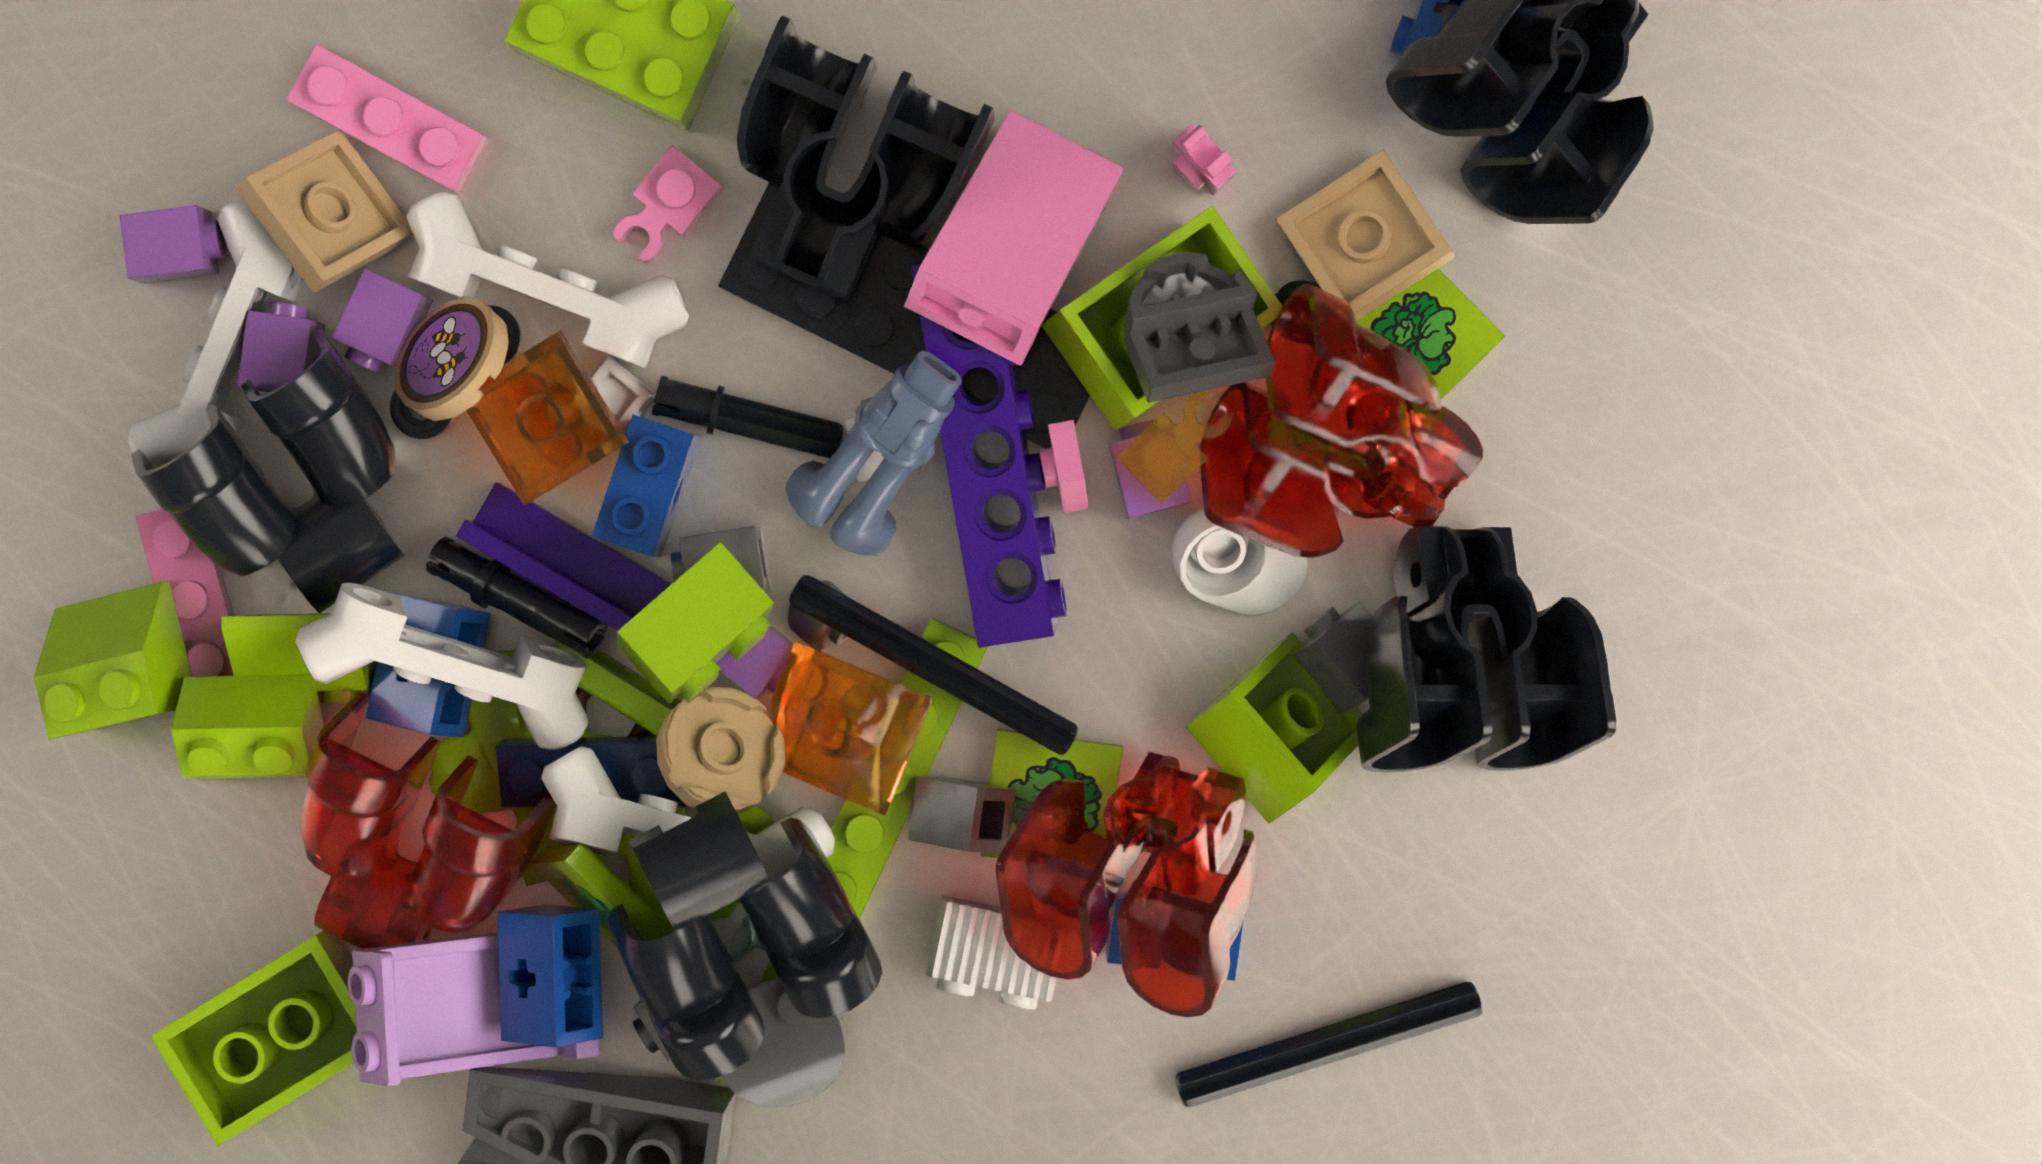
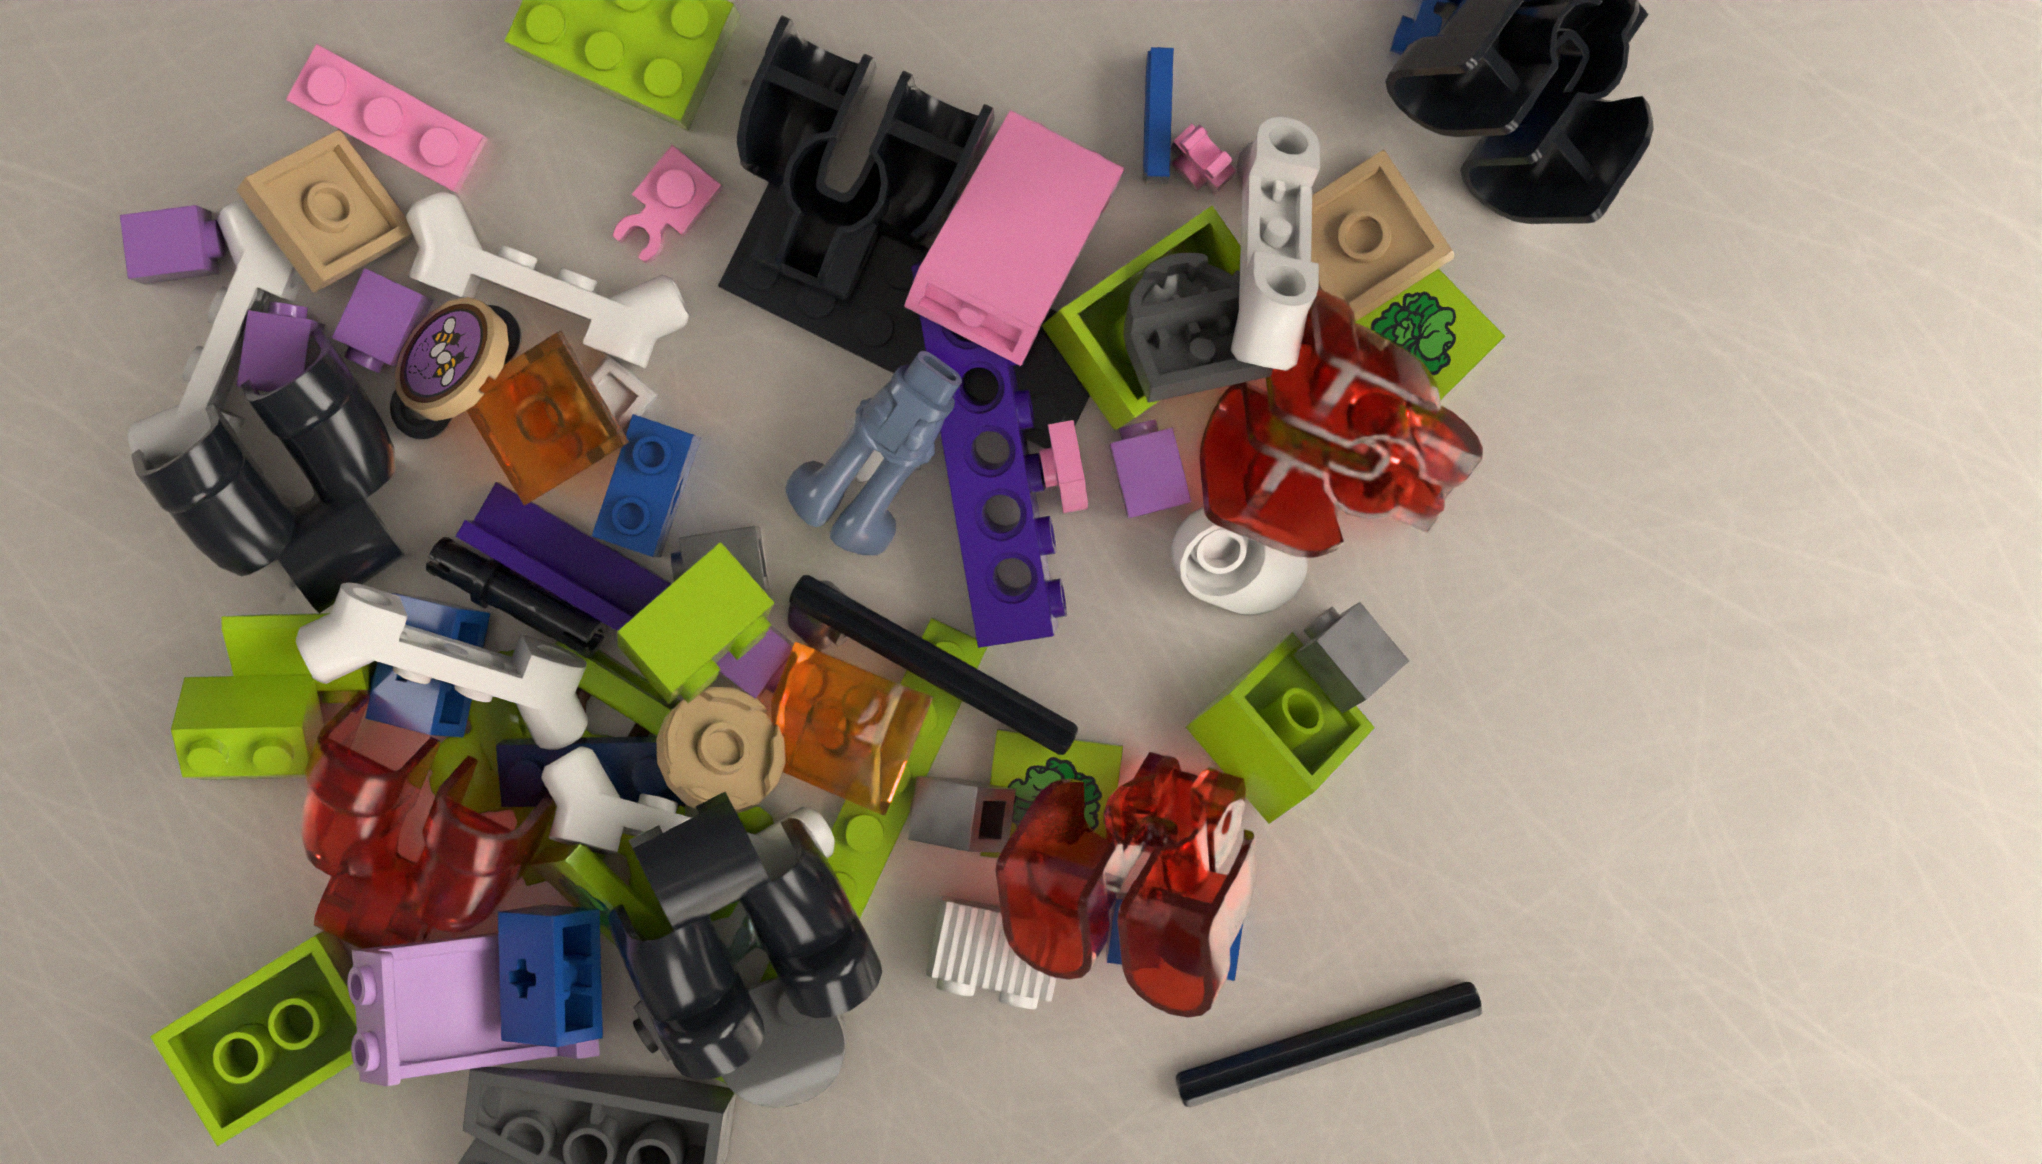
lime slope [33,580,192,740] -> none
bright pink plate [135,509,234,677] -> none
black axle [652,375,844,458] -> none
clear yellow plate [1116,391,1233,504] -> none
black piece [1357,526,1617,772] -> none
none -> blue tile [1142,47,1174,184]
none -> white plate [1231,116,1320,371]

